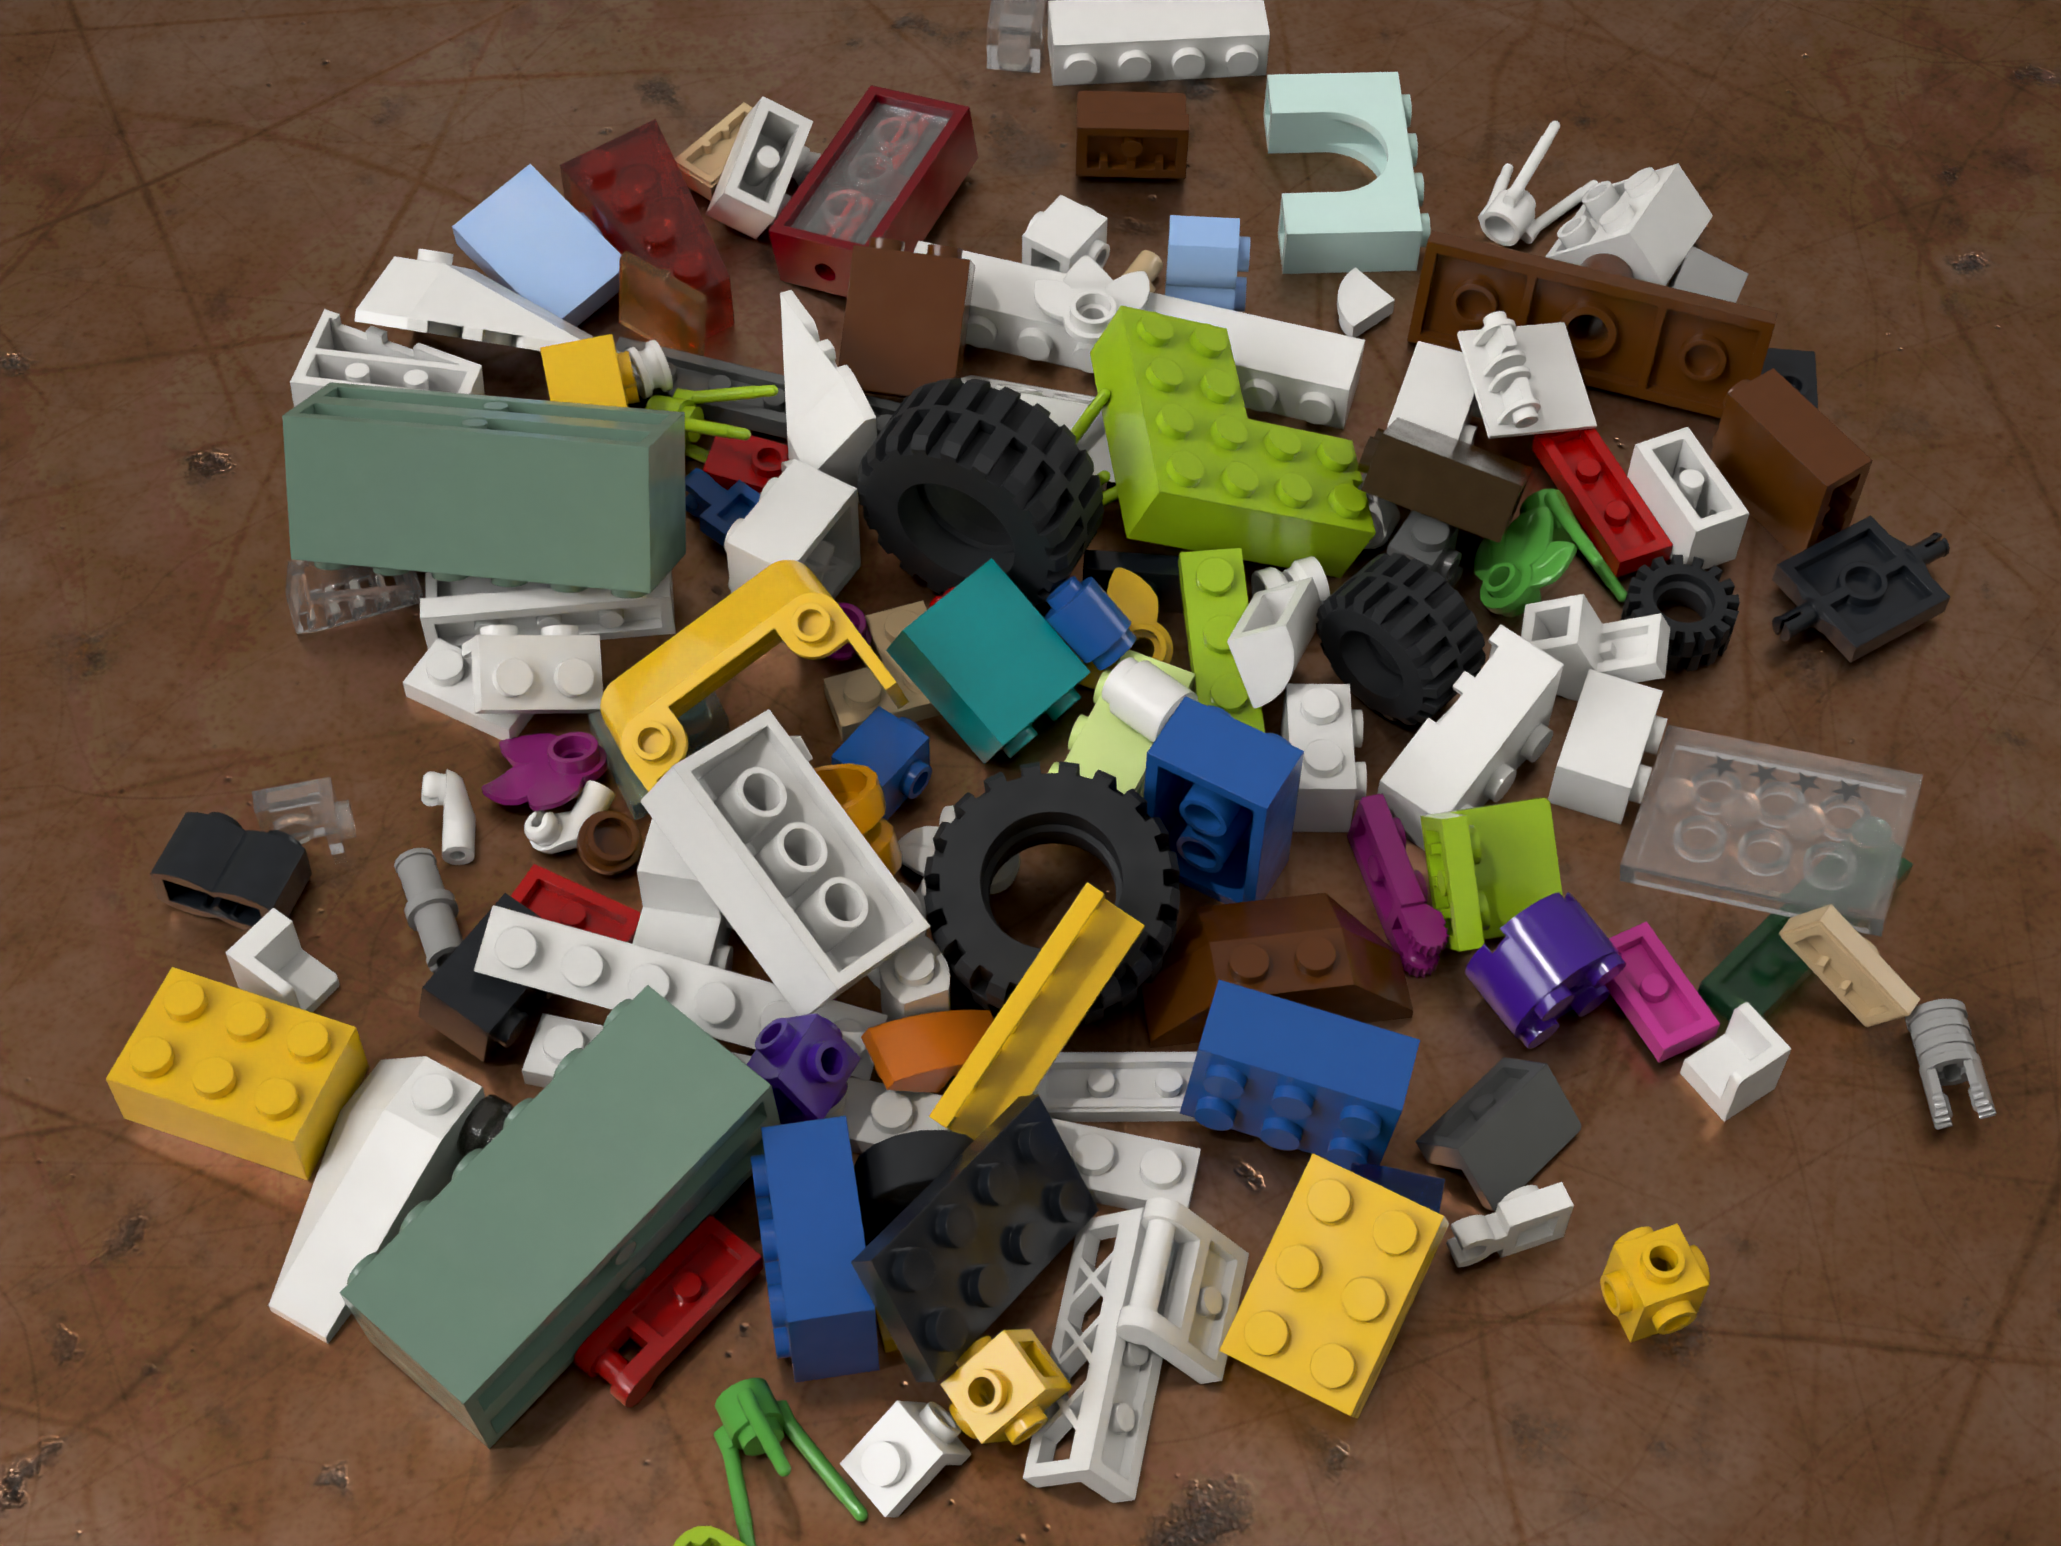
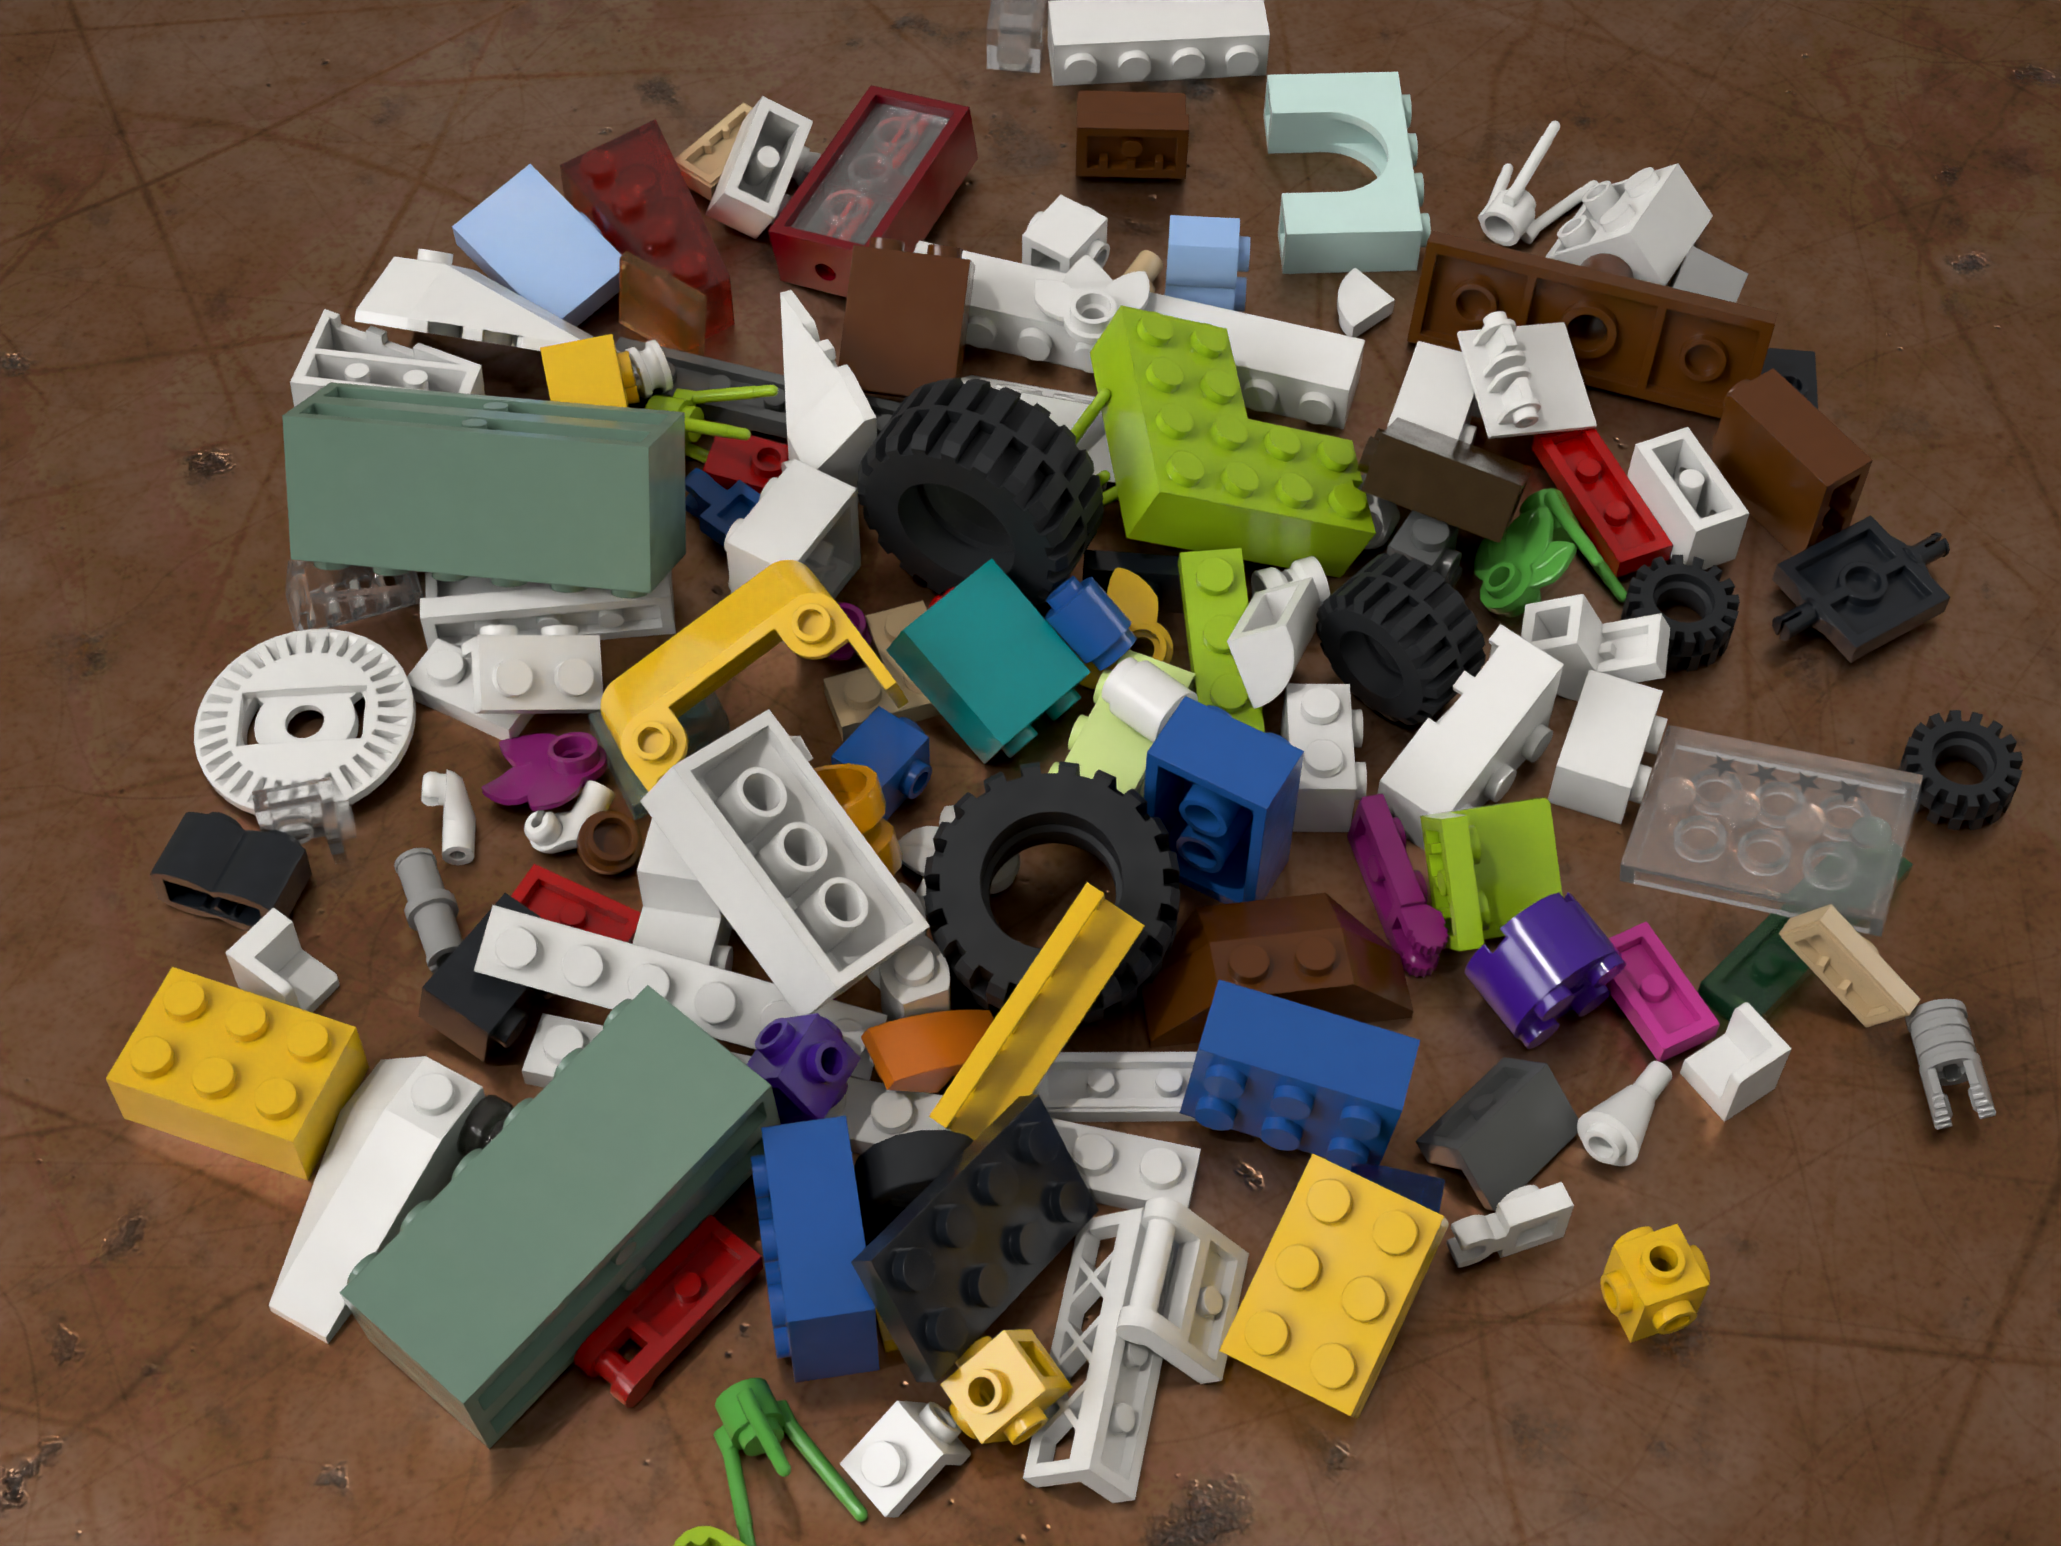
none -> white piece [194,629,416,820]
none -> white cone [1577,1061,1672,1166]
none -> black tyre [1898,710,2023,830]

